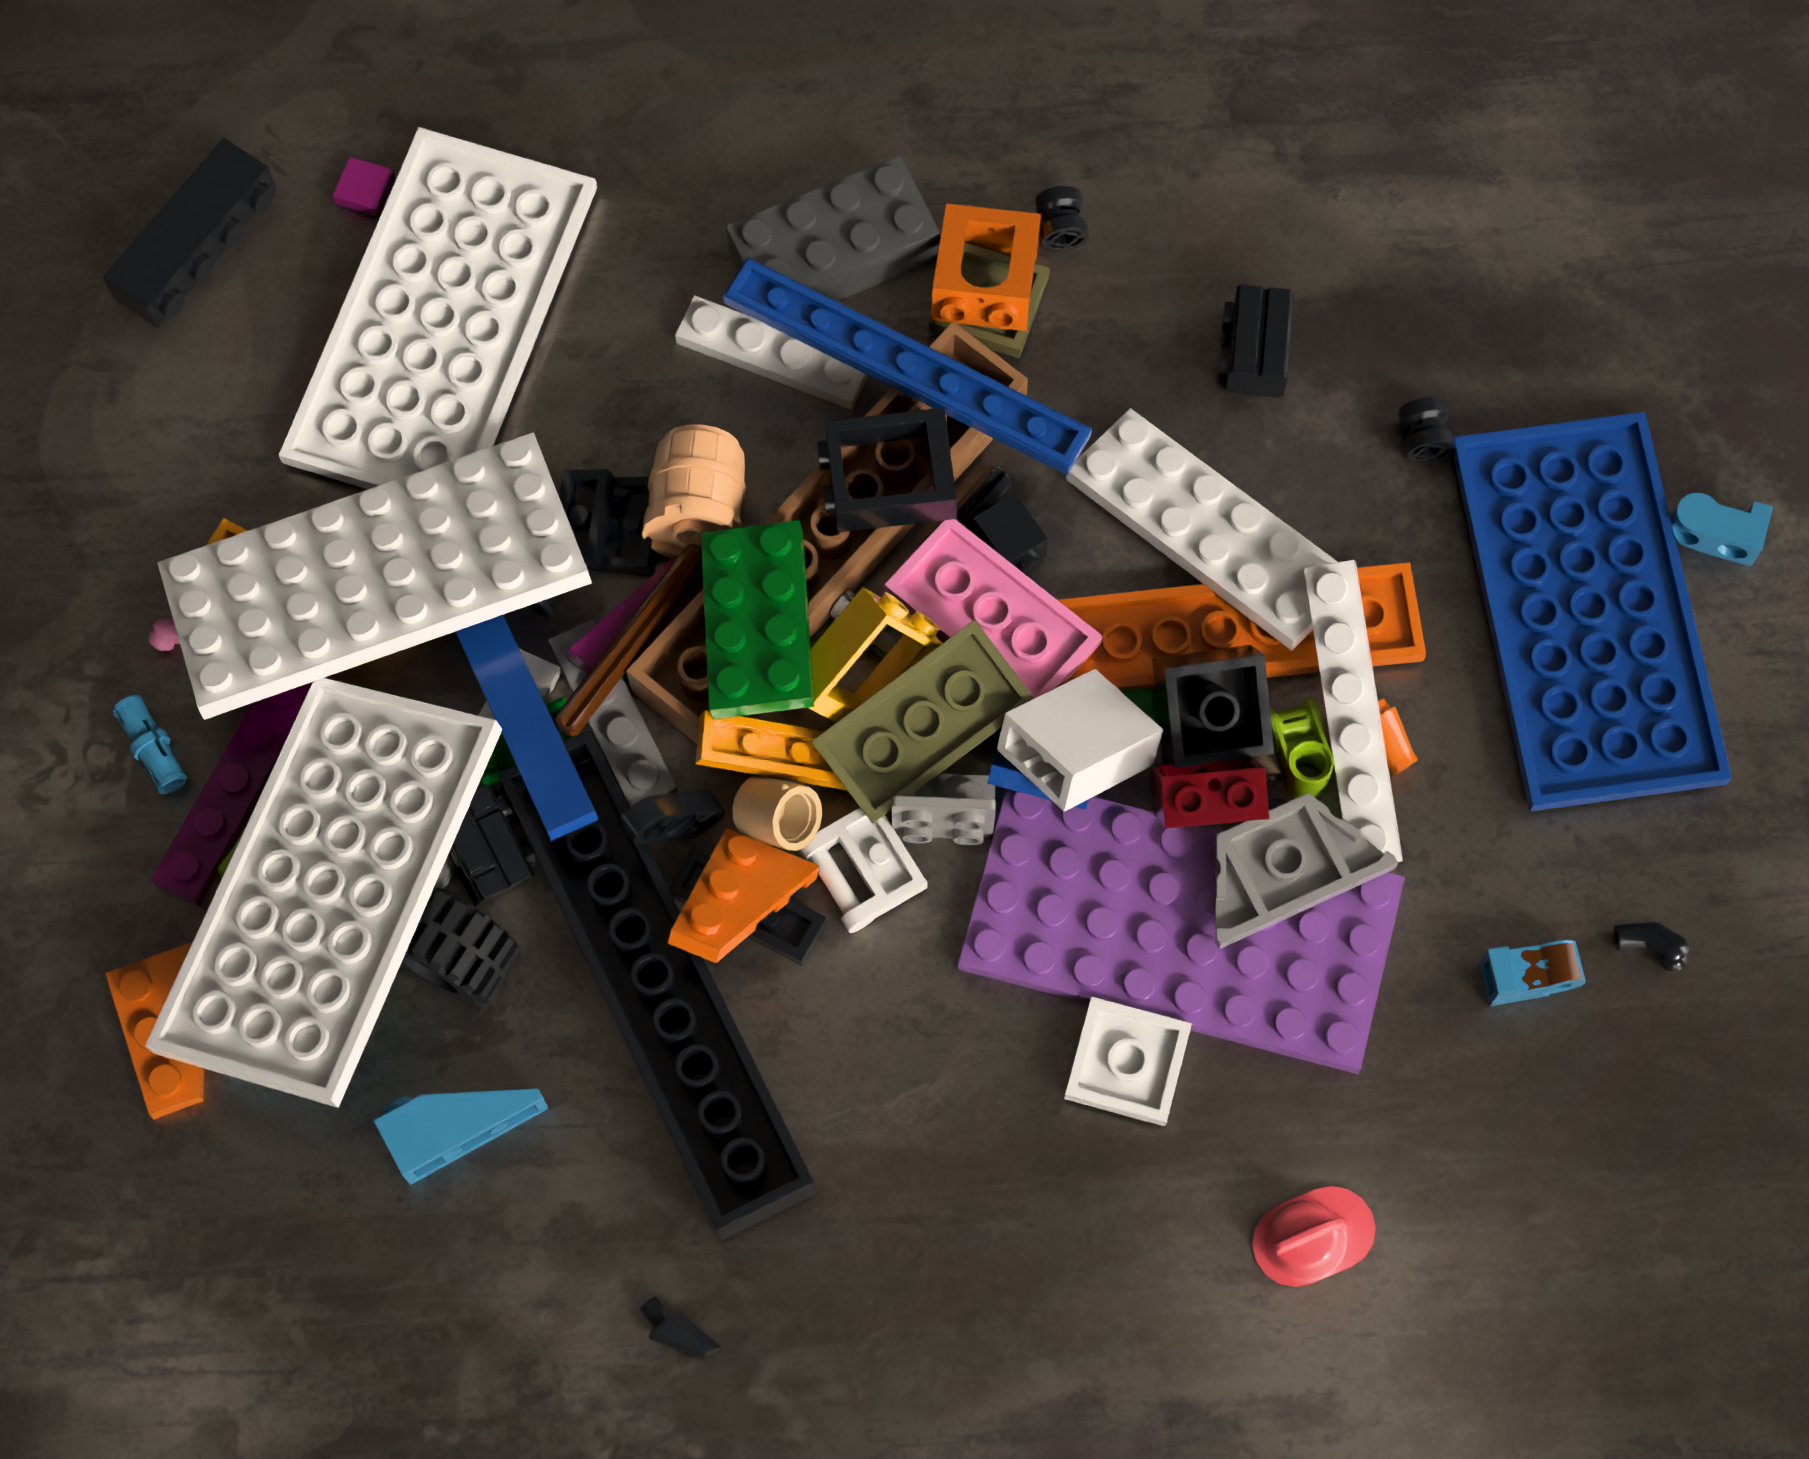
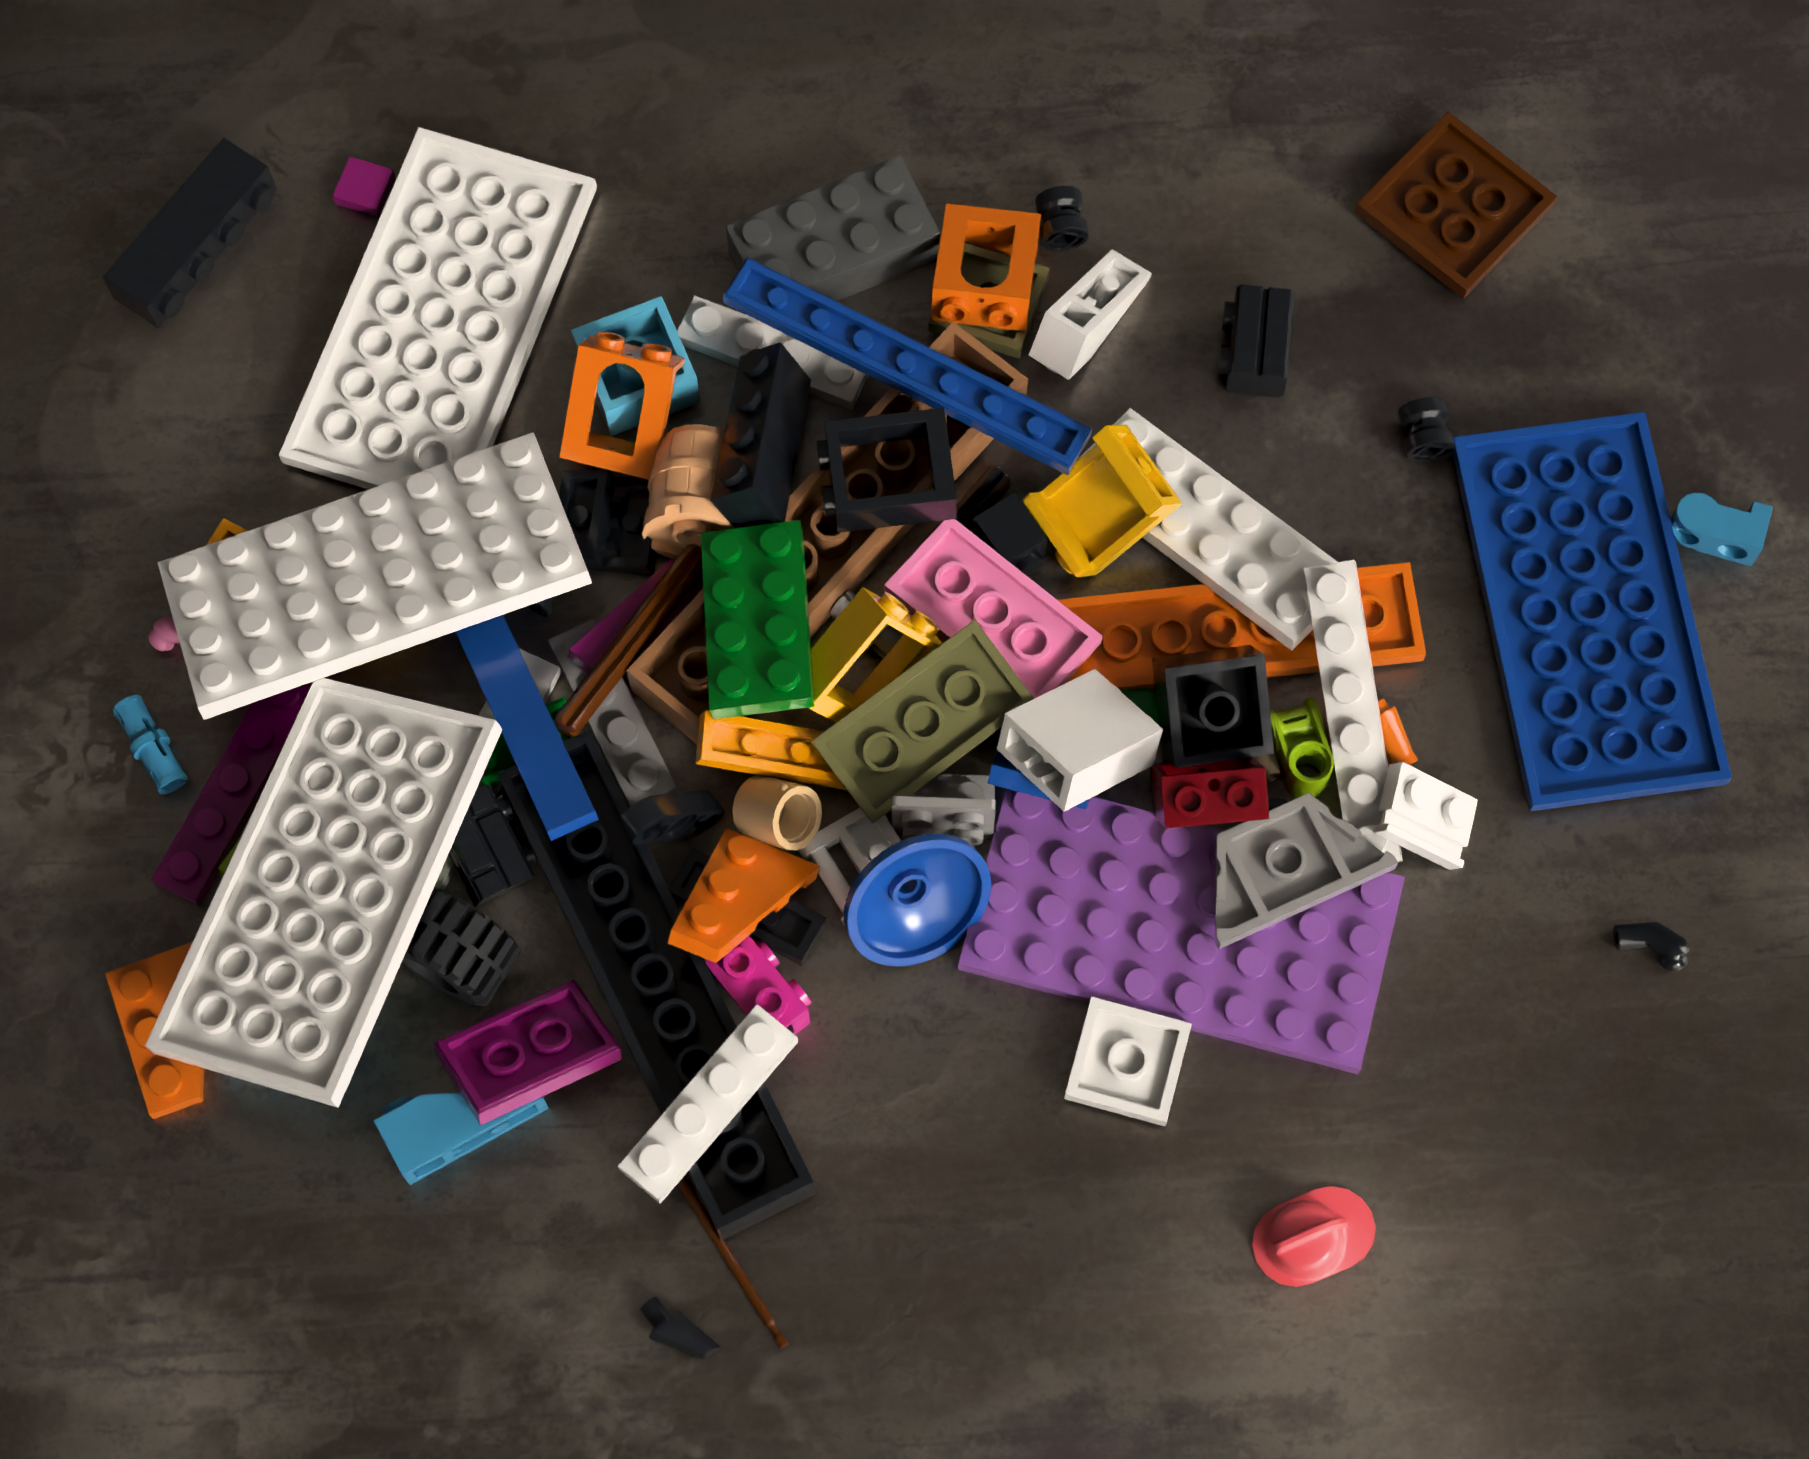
dark azure leg [1479,940,1586,1006] -> none
none -> magenta tile [434,979,622,1126]
none -> orange panel [559,332,685,479]
none -> medium azure slope [571,296,701,436]
none -> white plate [618,1004,798,1204]
none -> reddish brown piece [677,1177,789,1349]
none -> dark pink bracket [705,936,811,1035]
none -> black brick [710,342,811,528]
none -> blue dish [843,834,991,966]
none -> yellow panel [1022,425,1183,577]
none -> white slope [1029,249,1152,380]
none -> reddish brown plate [1354,111,1558,299]
none -> white plate [1373,762,1478,870]

